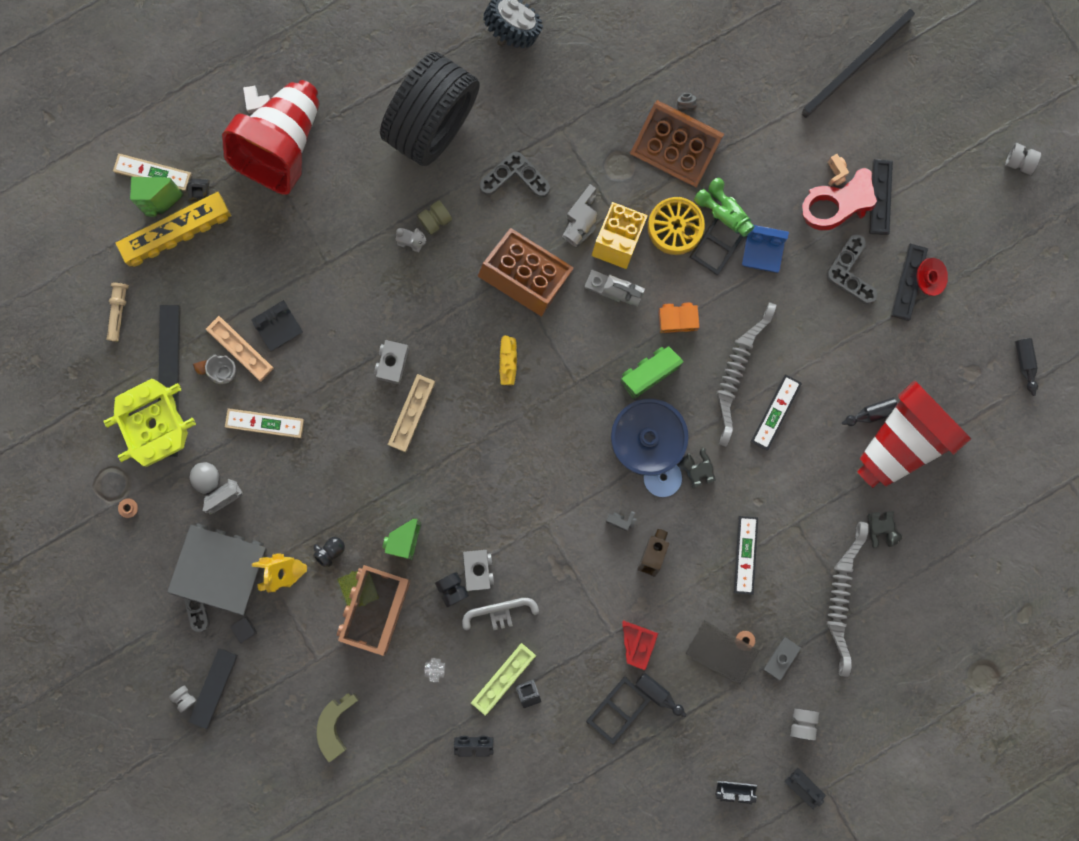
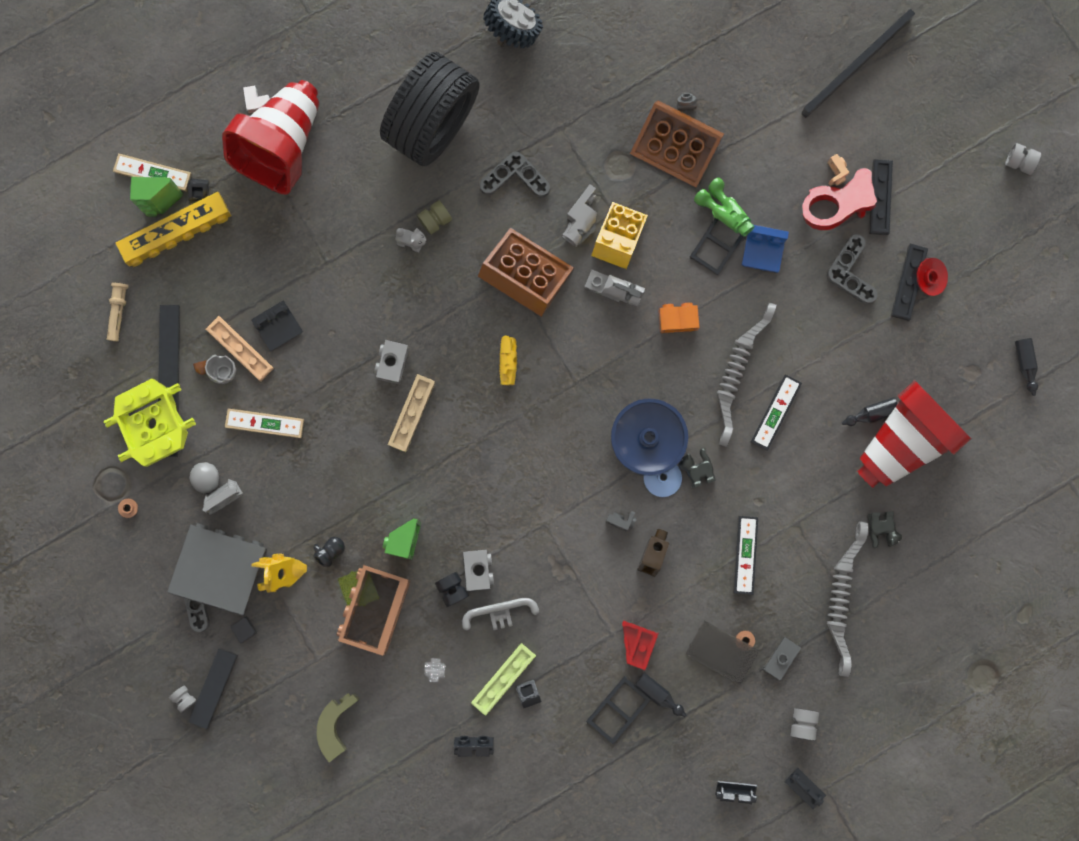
bright green slope [621,346,683,400] -> none
yellow piece [647,197,705,255] -> none

